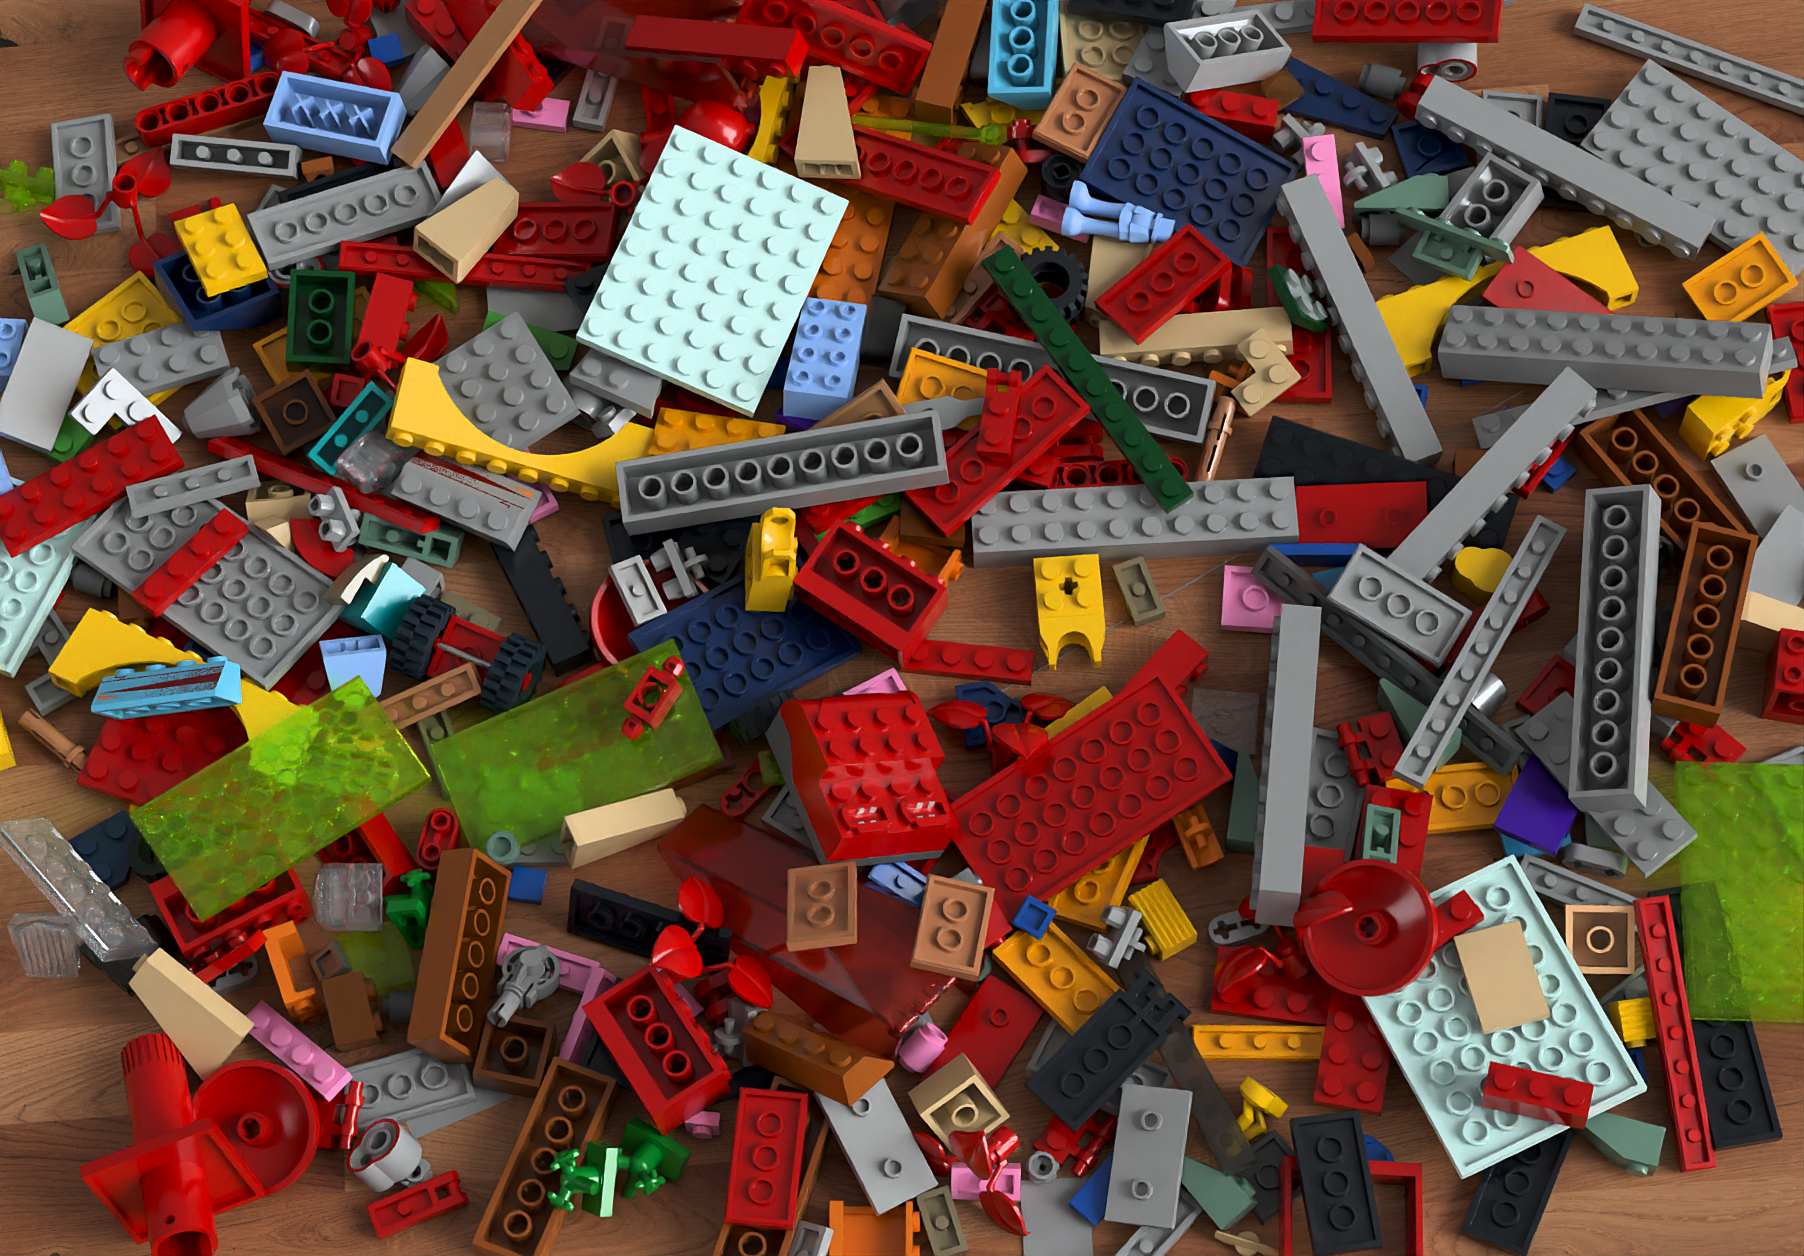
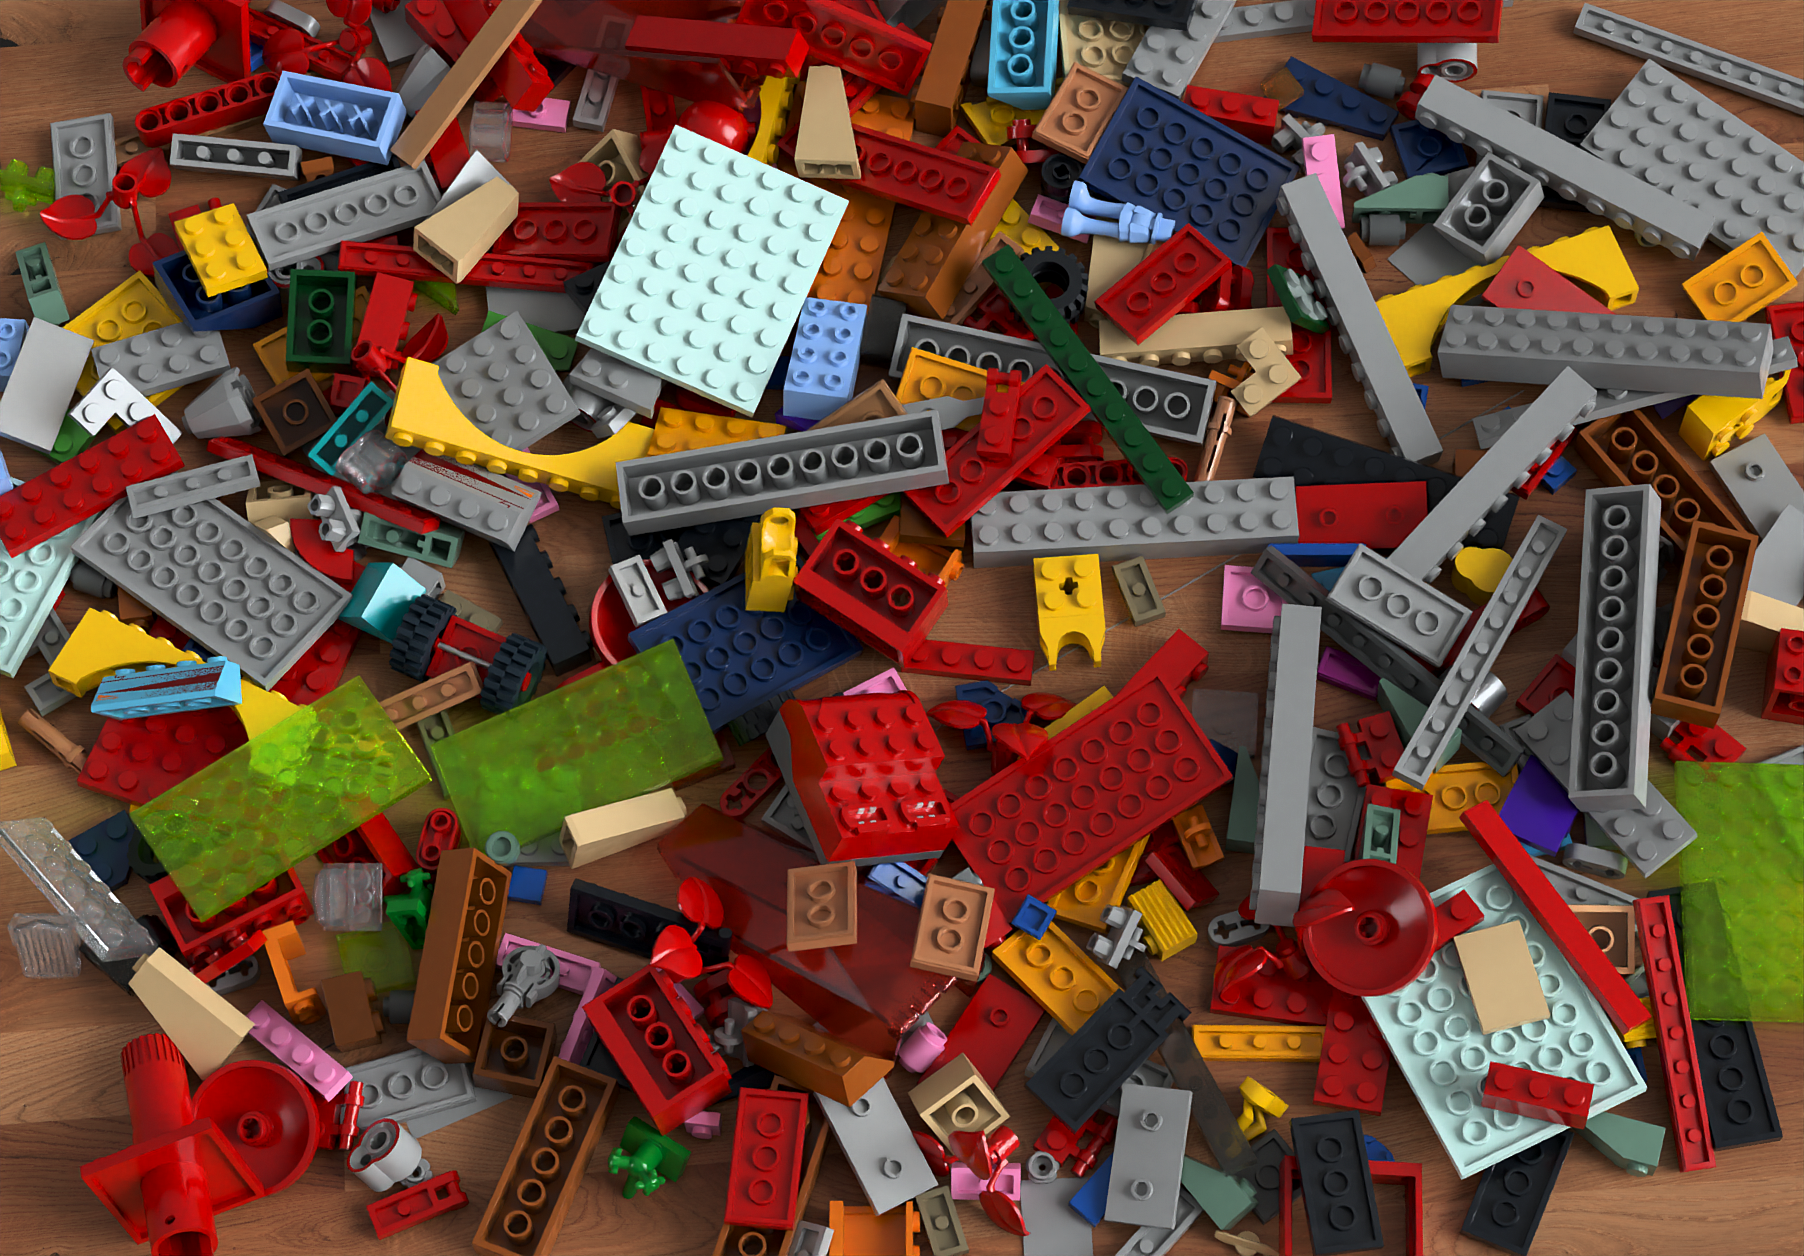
red plate [131,508,249,618] -> none
flat silver tile [308,940,353,987] -> none
light blue torso [319,634,387,713] -> none
dark tan slope [323,554,389,605] -> none
blue tile [368,33,406,68] -> none
green piece [547,1141,618,1217] -> none
red piece [621,655,685,741] -> none
clear neon green plate [758,750,786,787] -> none
clear neon green piece [852,114,1001,145] -> none
light grey slope [1163,9,1292,93] -> none
sand green bracket [1395,206,1515,282] -> none
none -> red plate [1145,844,1219,911]
none -> magenta tile [1316,646,1382,701]
none -> red tile [1459,800,1652,1035]

